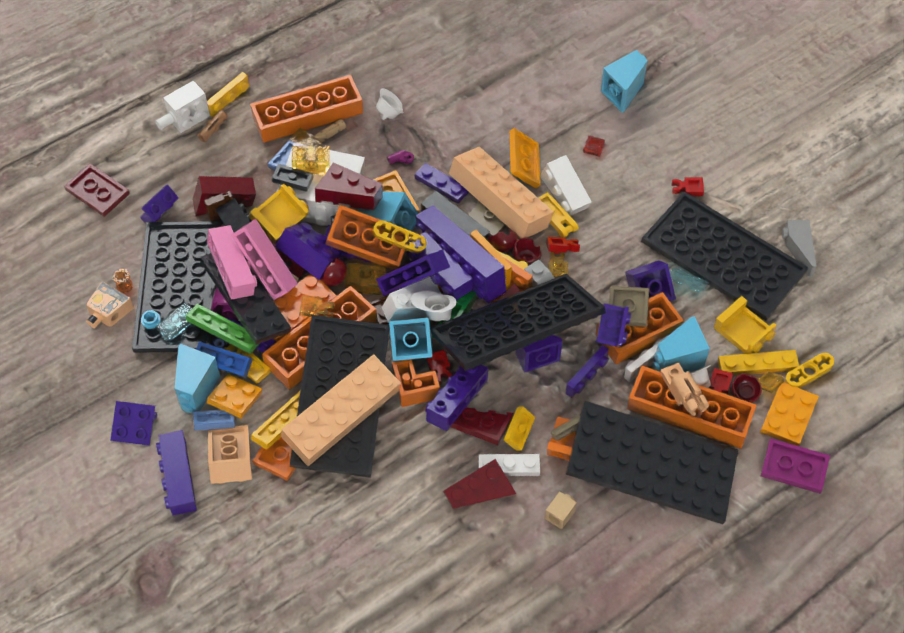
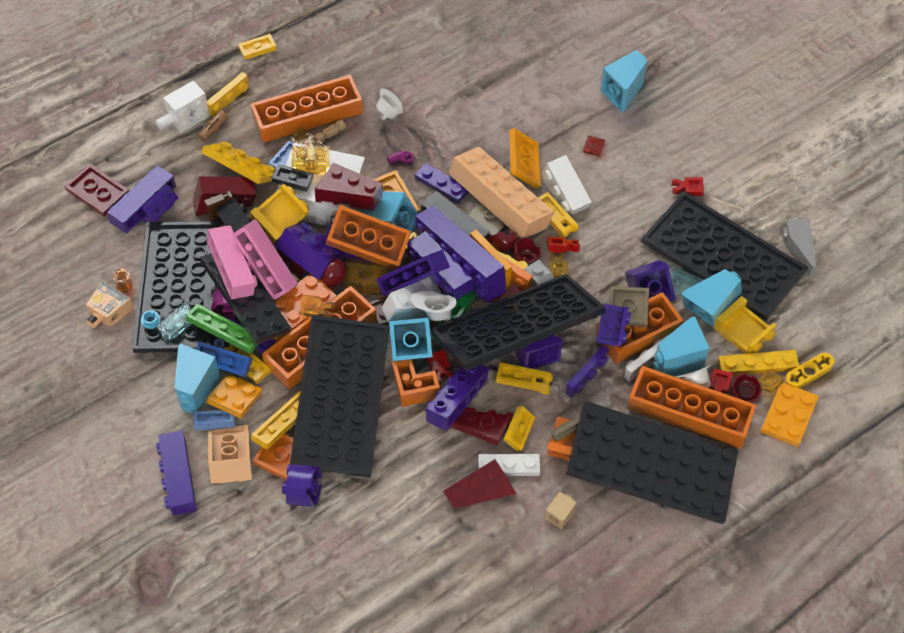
dark purple hinge [110,401,157,446] -> none
light nougat brick [281,354,401,466] -> none
yellow beam [373,220,427,254] -> none
light nougat plate [660,363,709,416] -> none
magenta plate [760,438,830,494] -> none
none -> brick [107,165,176,234]
none -> yellow plate [201,141,275,184]
none -> yellow plate [238,34,277,60]
none -> dark purple brick [282,464,322,507]
none -> yellow plate [496,362,553,395]
none -> medium azure slope [681,269,742,327]

